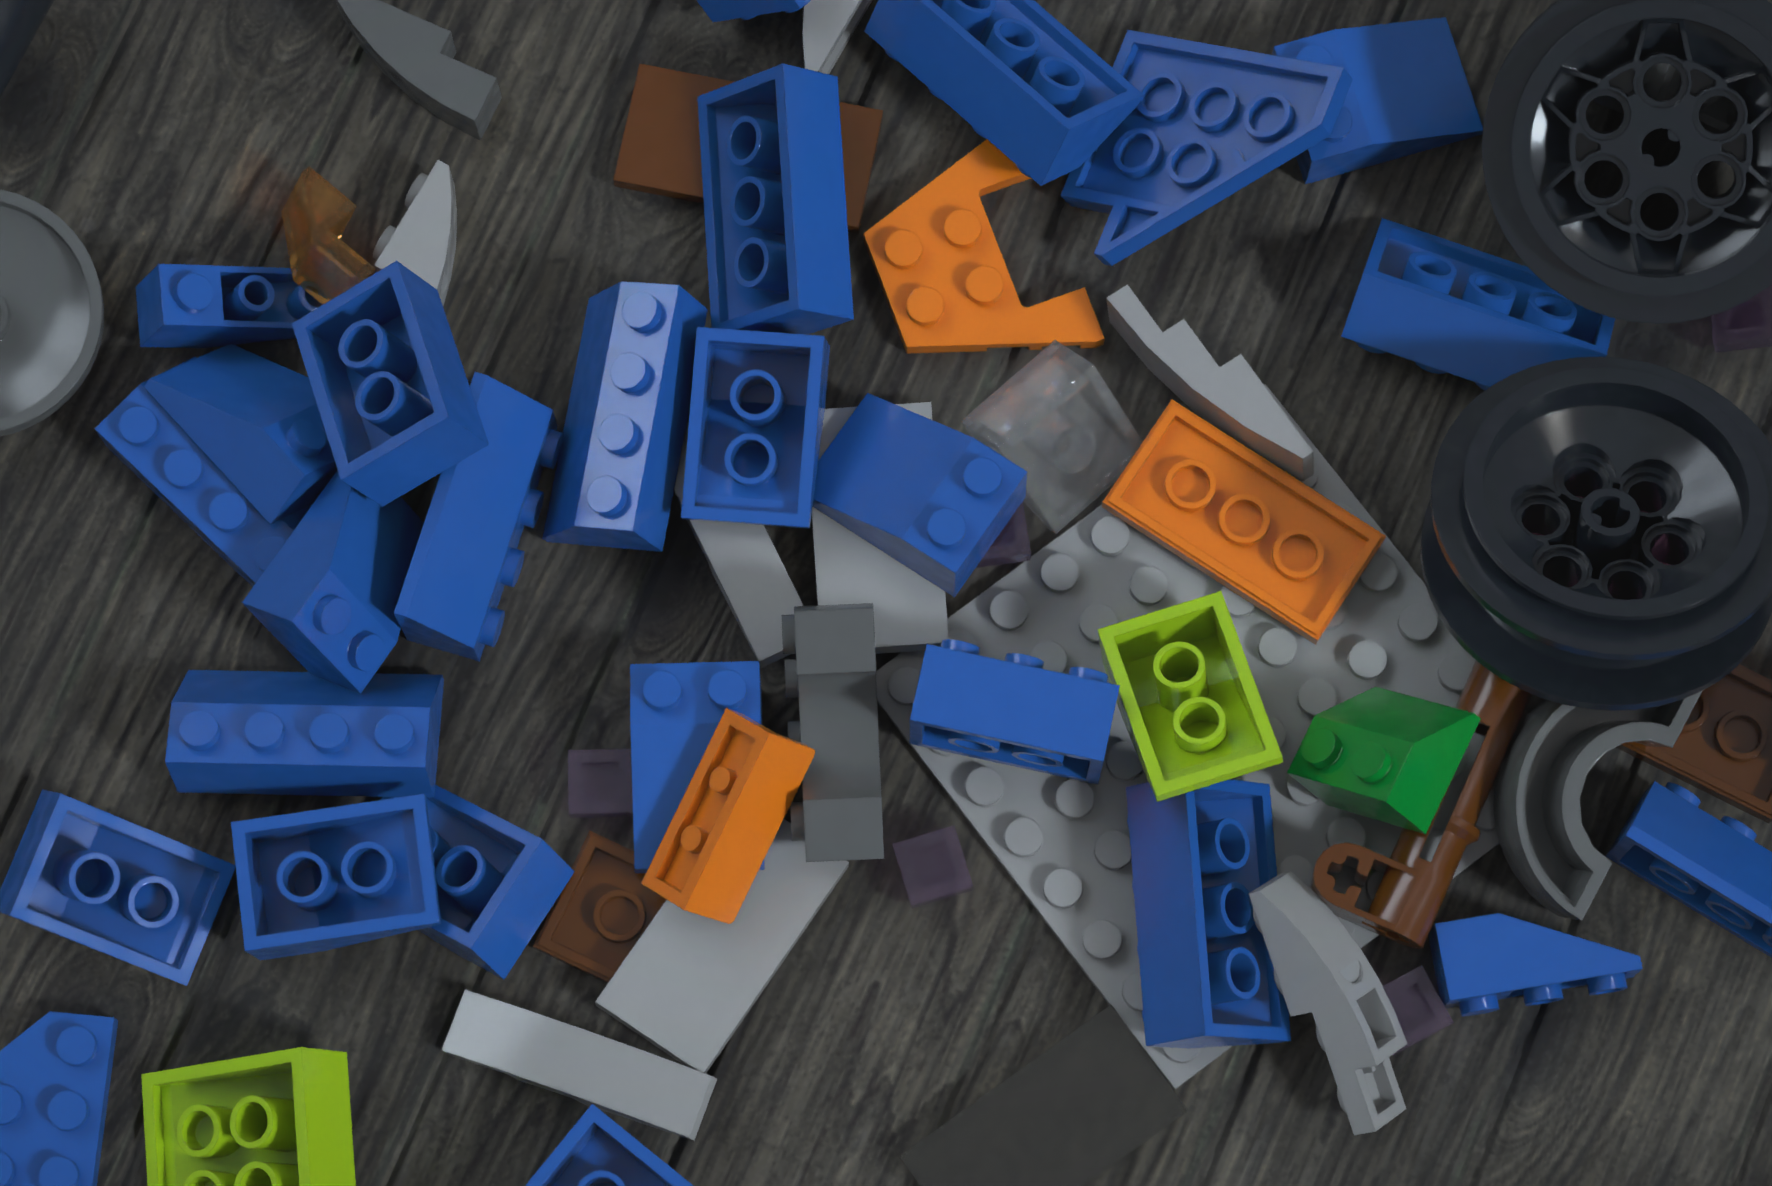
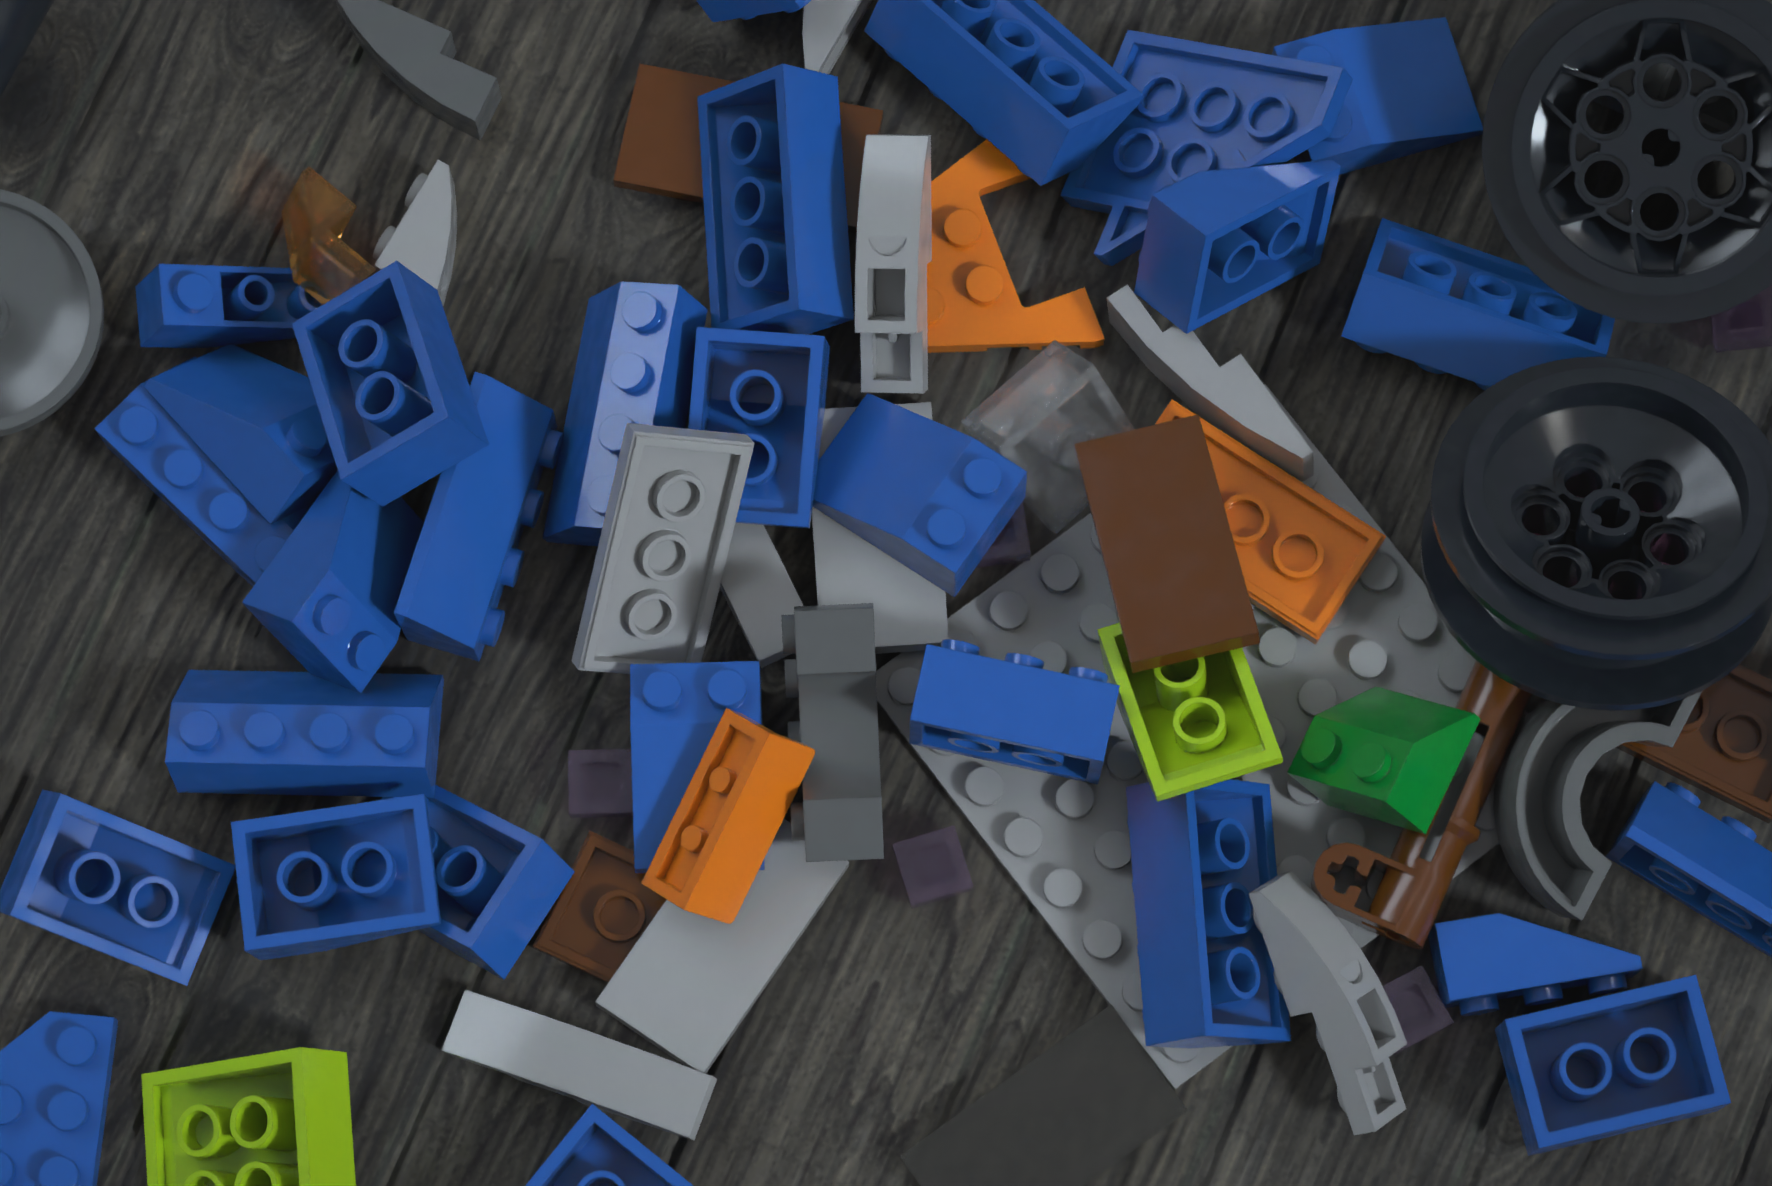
none -> light grey tile [572,423,755,674]
none -> light grey slope [855,134,932,394]
none -> reddish brown tile [1074,414,1260,673]
none -> blue slope [1134,160,1341,334]
none -> blue brick [1495,975,1731,1156]

